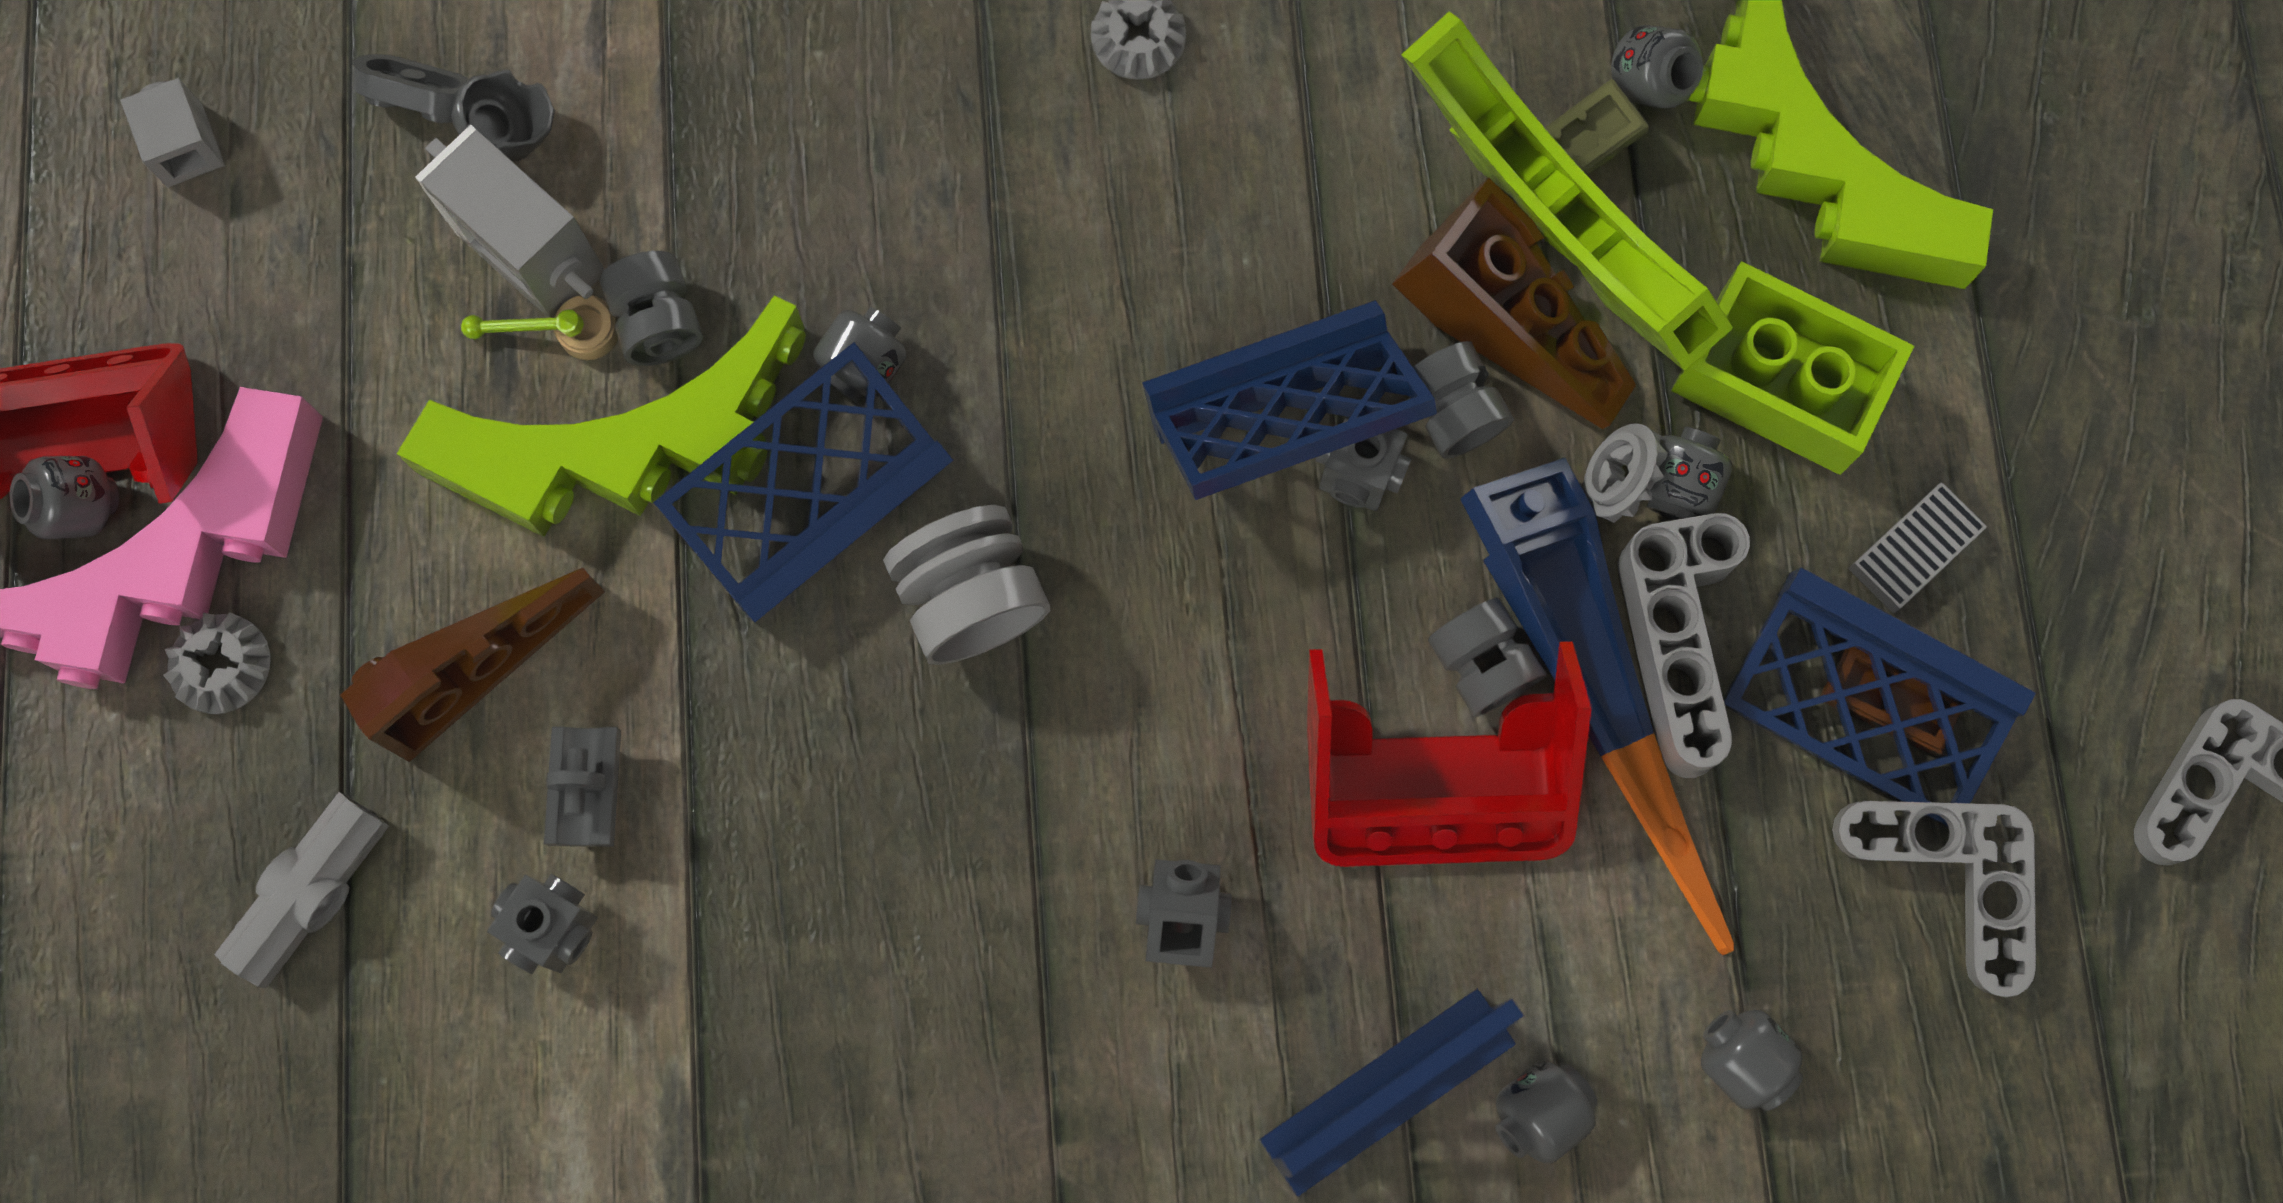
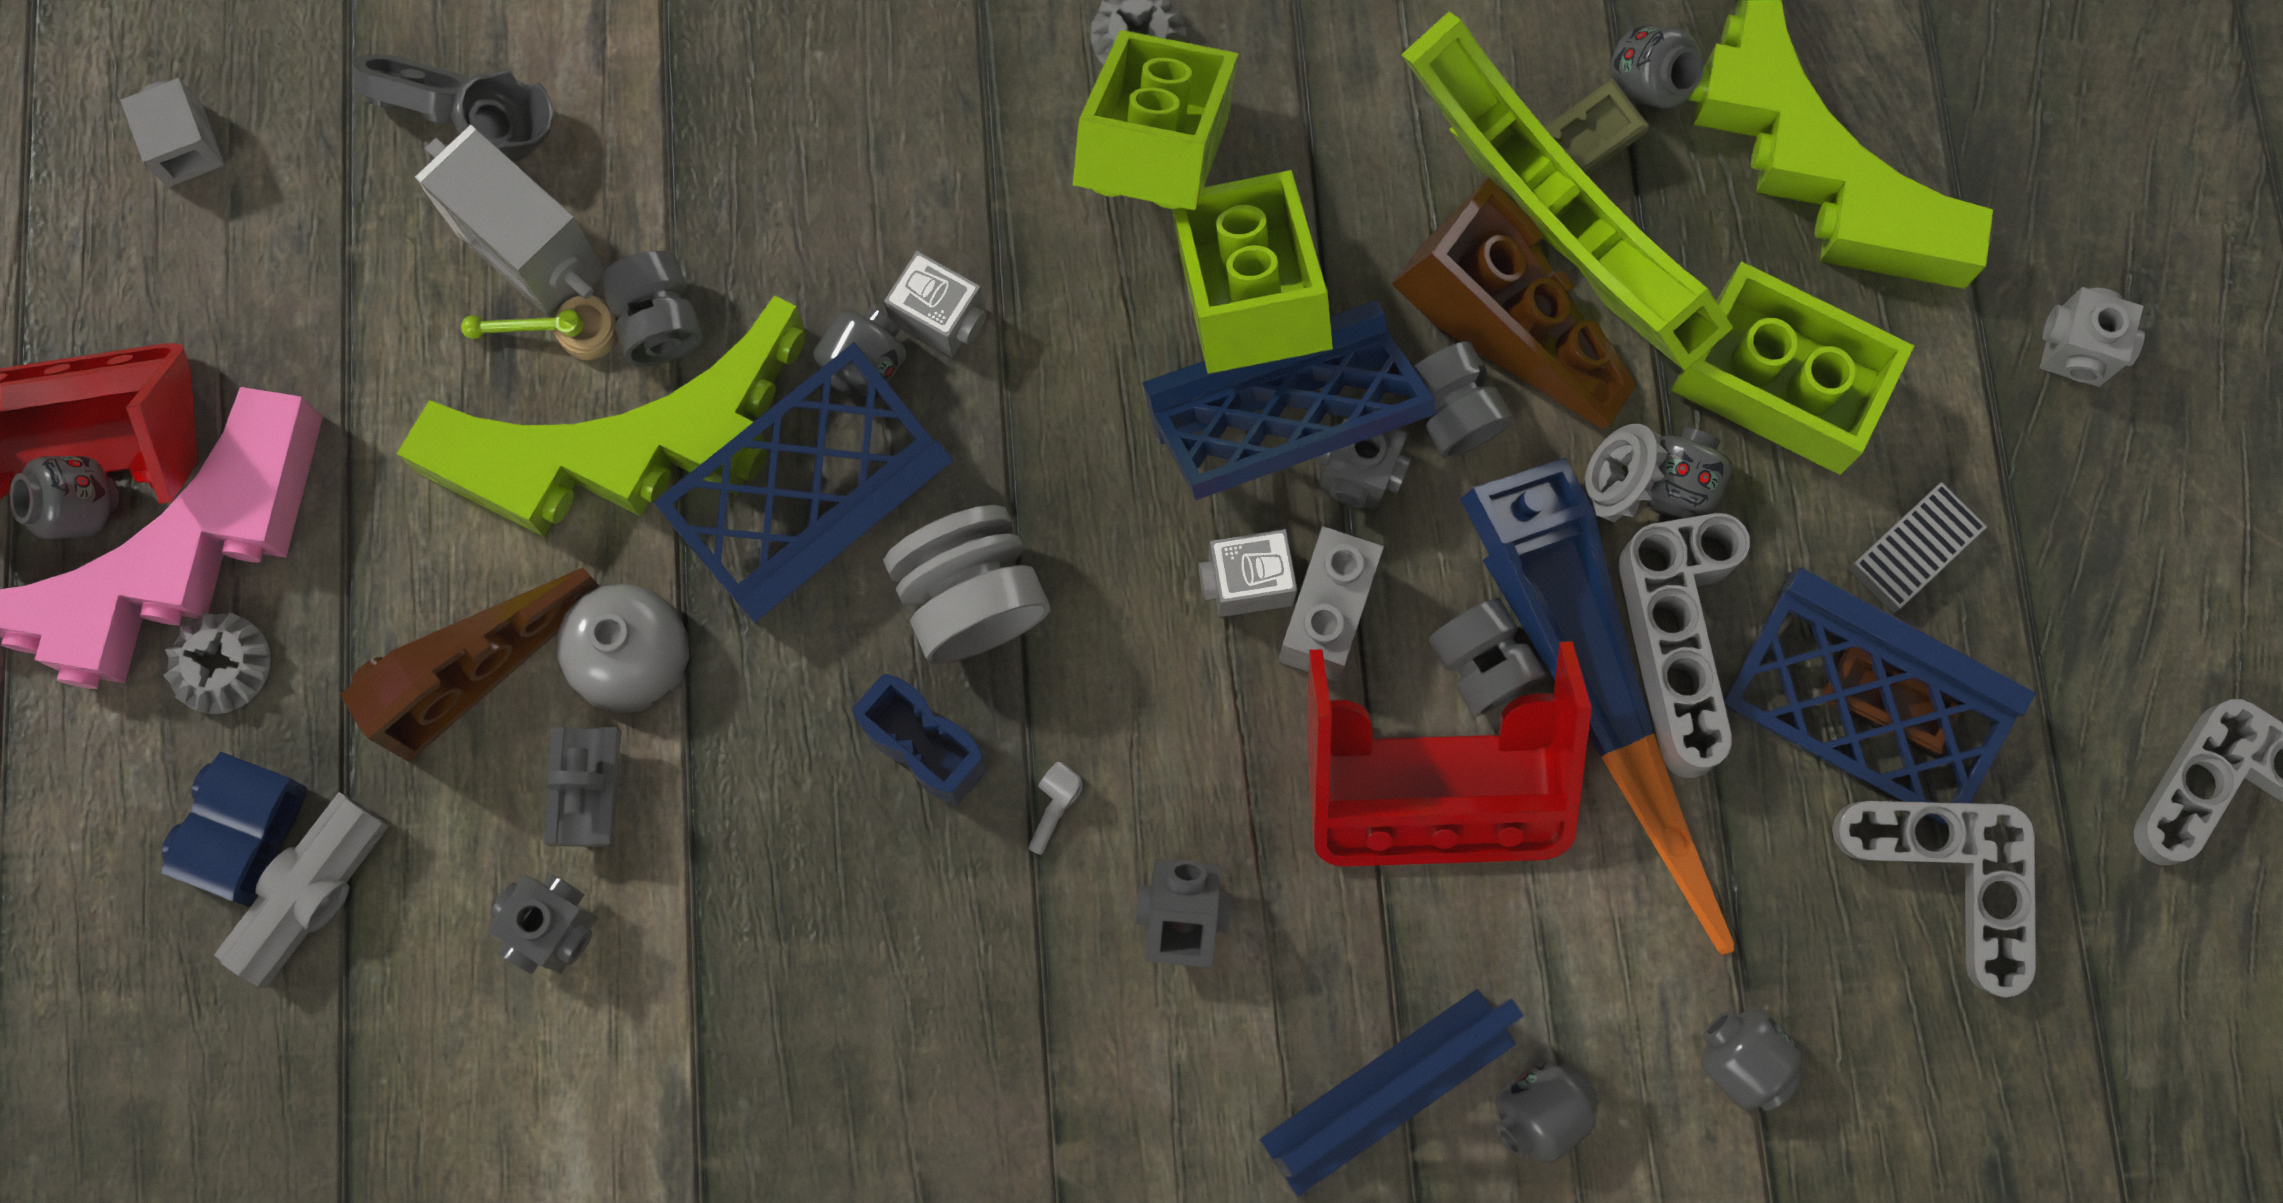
none -> dark blue brick [161,752,307,908]
none -> light grey cylinder [556,583,689,713]
none -> dark blue brick [852,674,987,805]
none -> light grey brick [884,251,987,358]
none -> light grey hand [1028,762,1083,855]
none -> lime brick [1073,30,1239,210]
none -> lime brick [1172,170,1333,374]
none -> light grey brick [1198,529,1297,618]
none -> light grey brick [1278,526,1384,682]
none -> light grey brick [2039,287,2145,387]

